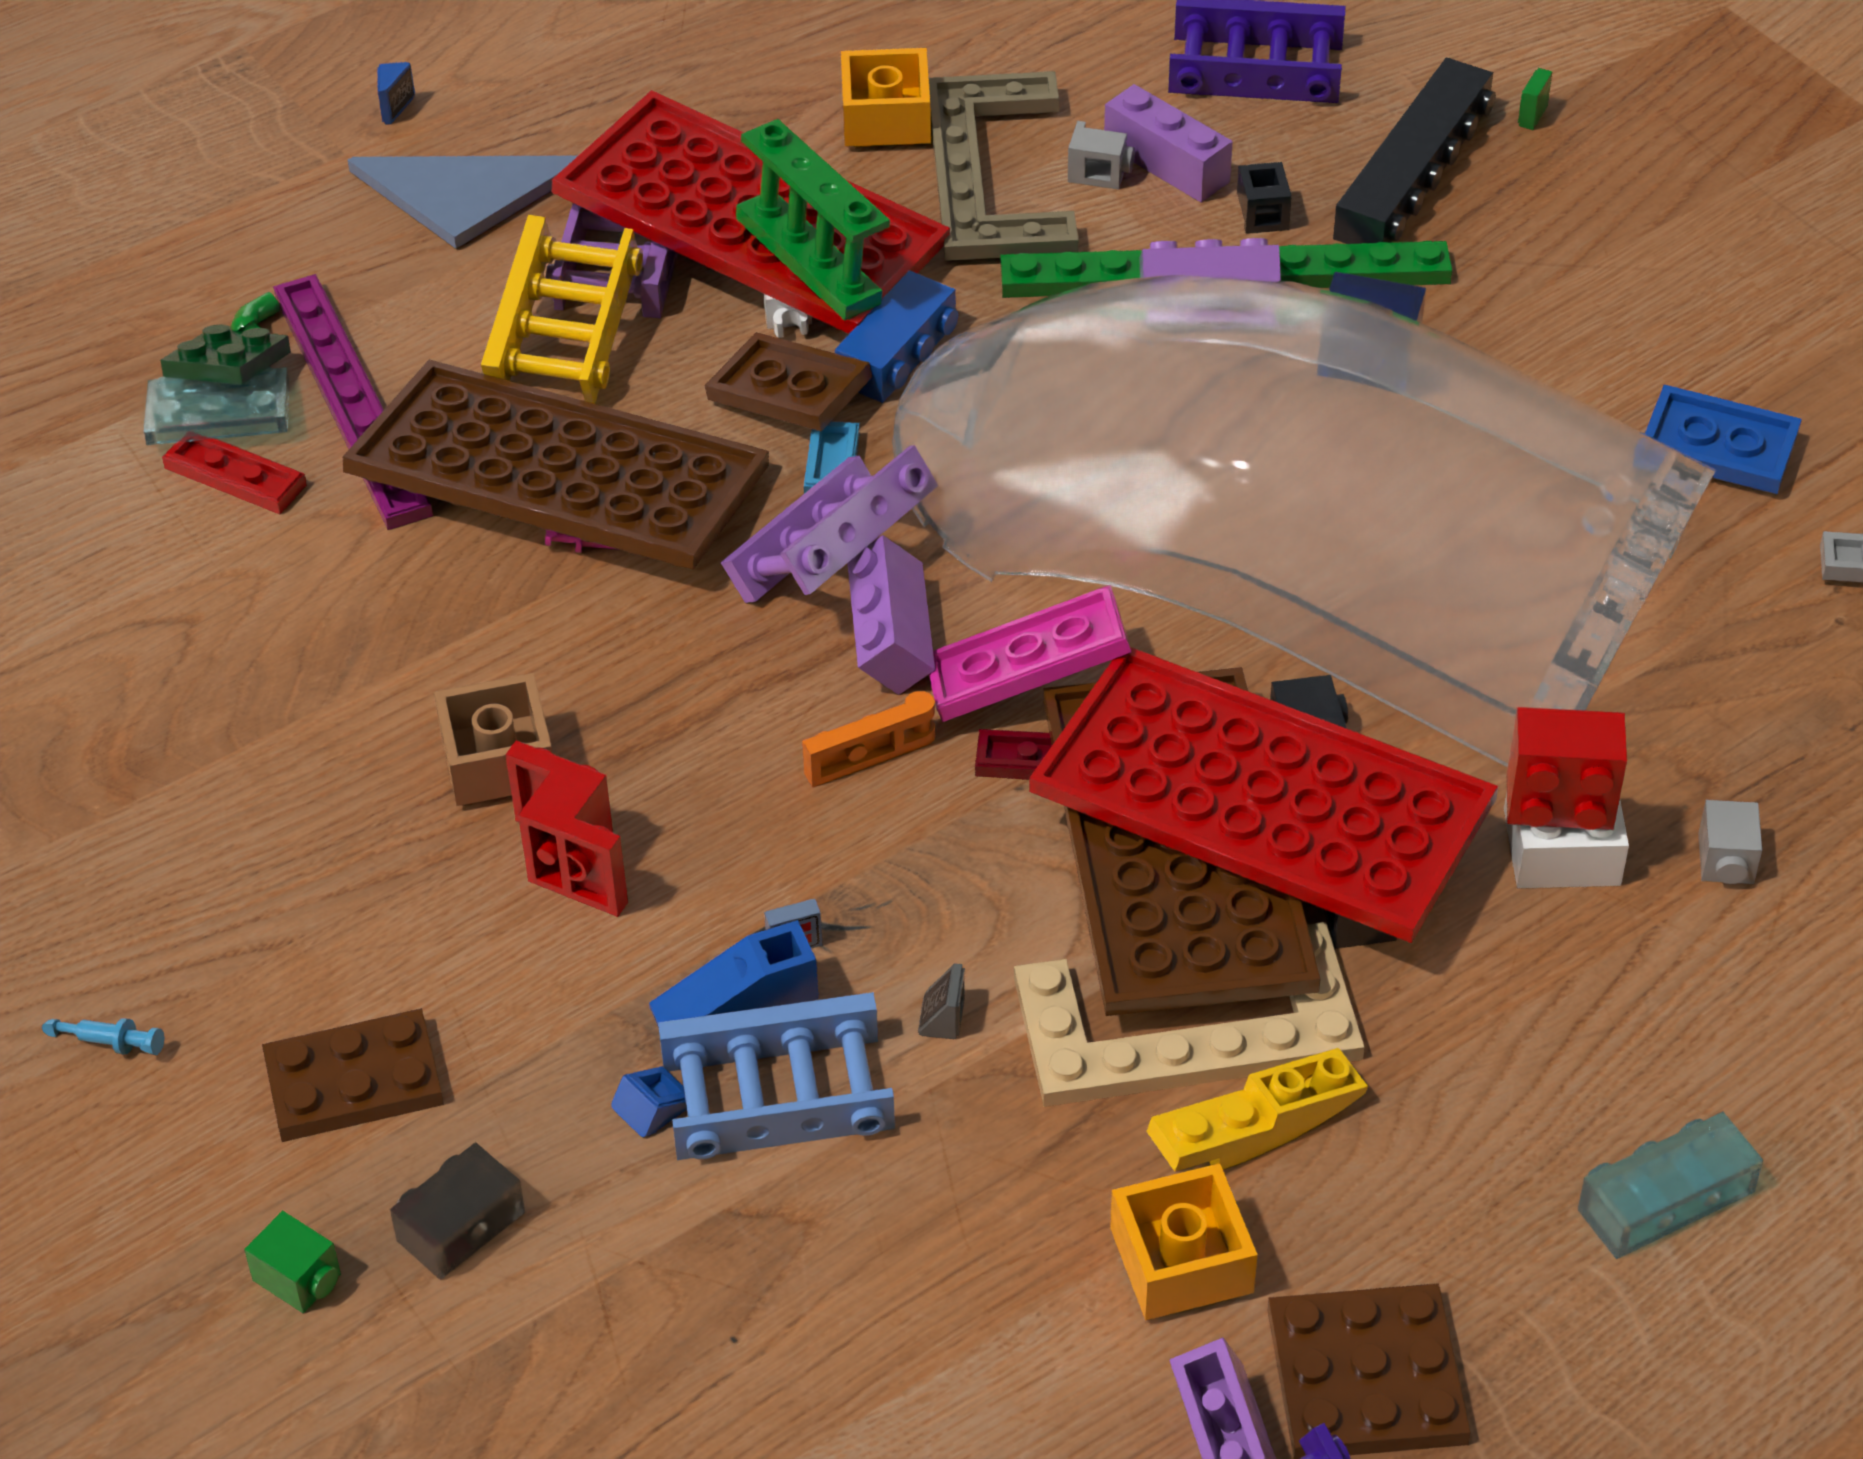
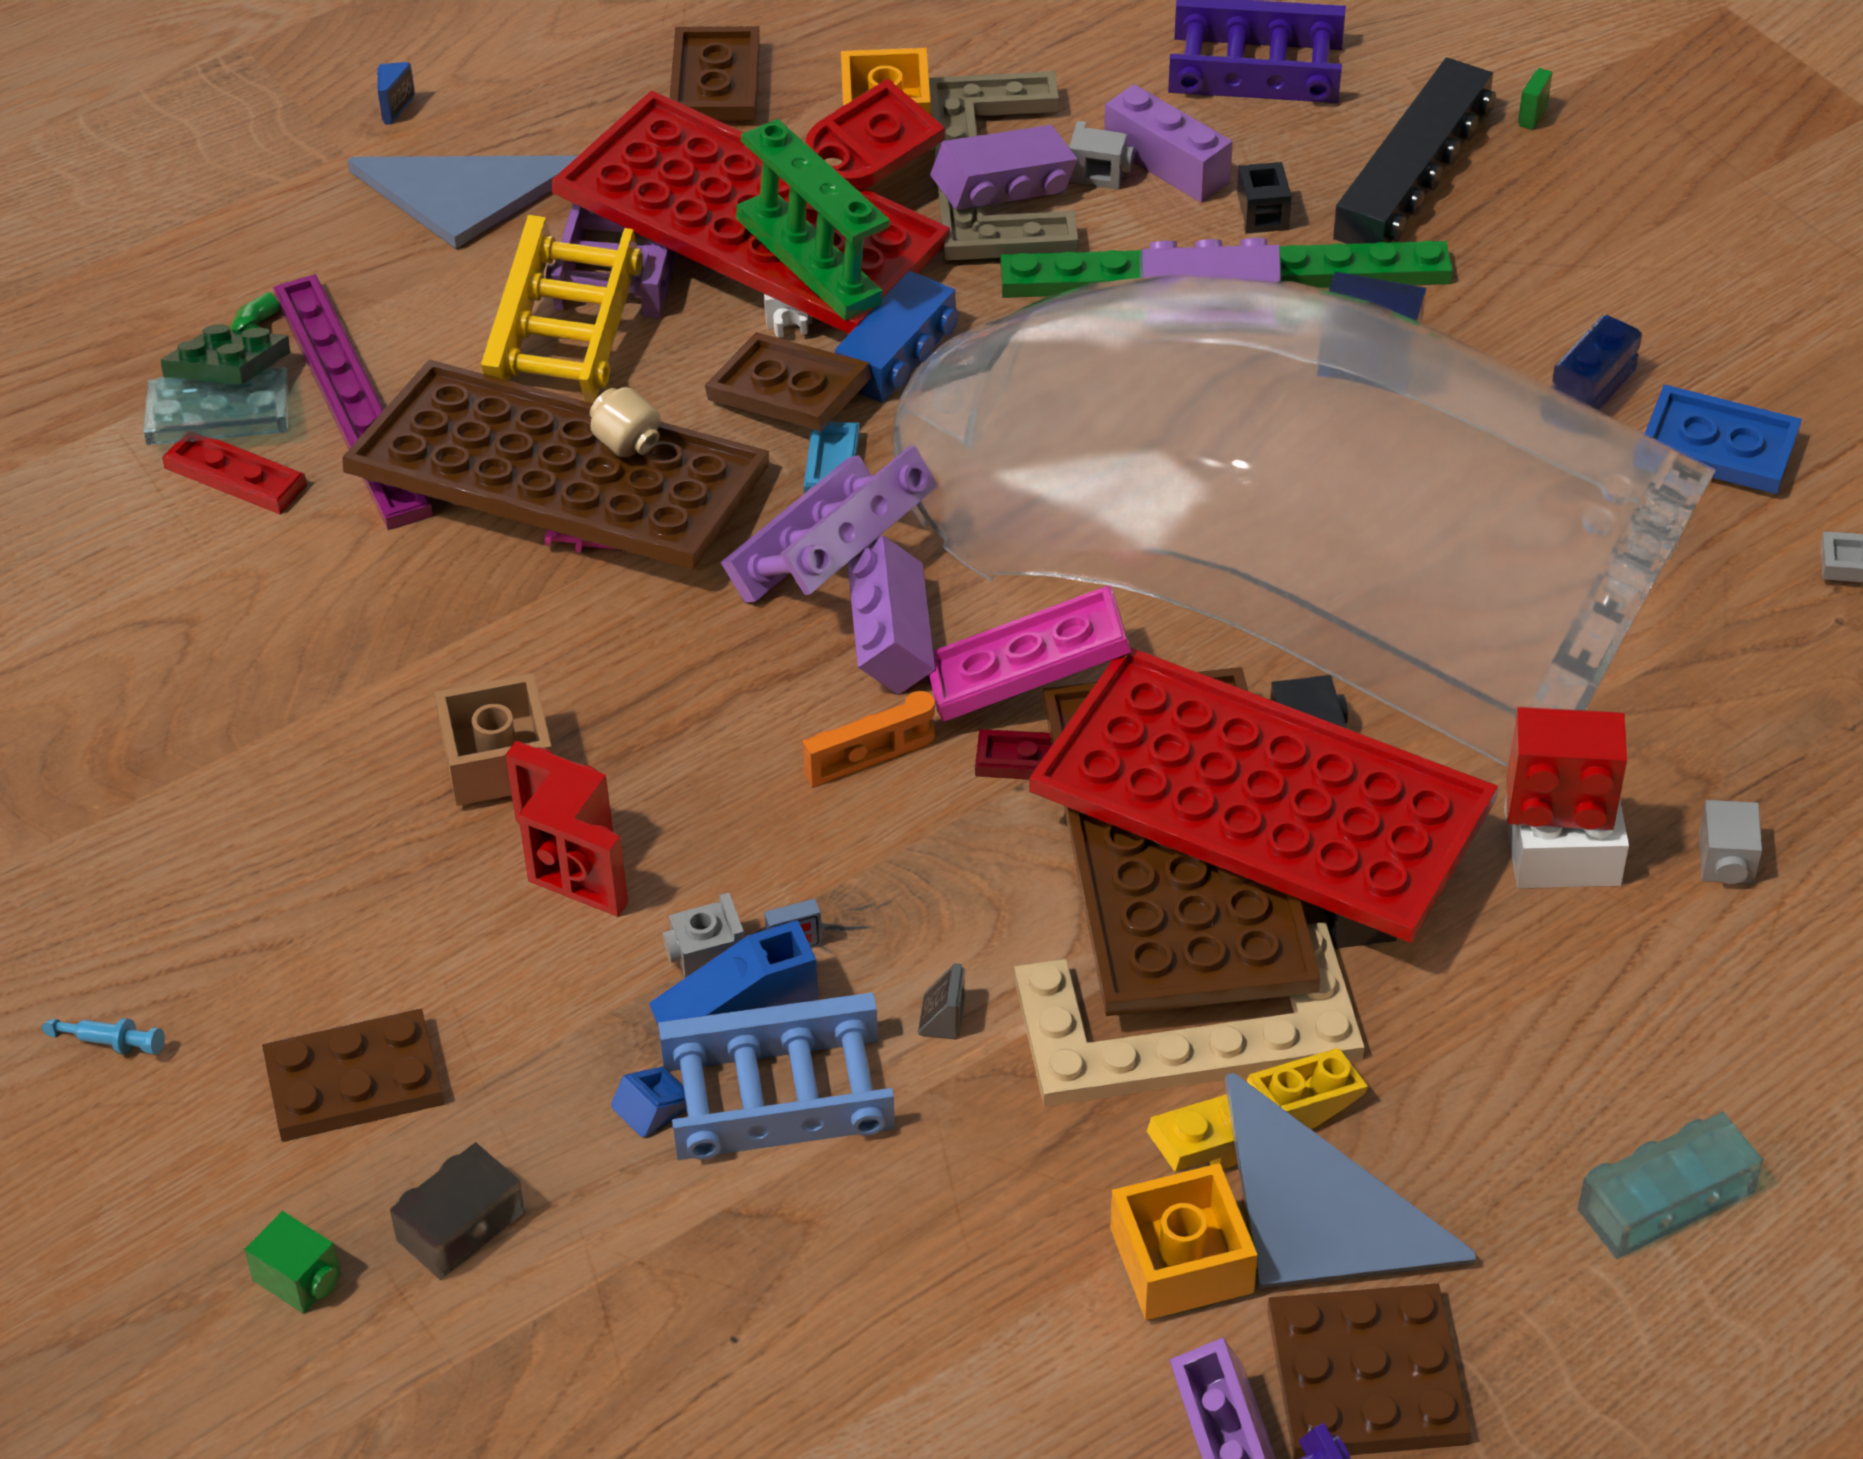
none -> tan head [590,387,660,457]
none -> light grey brick [662,892,745,978]
none -> reddish brown plate [670,26,760,121]
none -> red tile [805,78,945,190]
none -> medium lavender brick [930,125,1078,210]
none -> sand blue tile [1224,1073,1476,1289]
none -> clear blue brick [1549,314,1642,421]

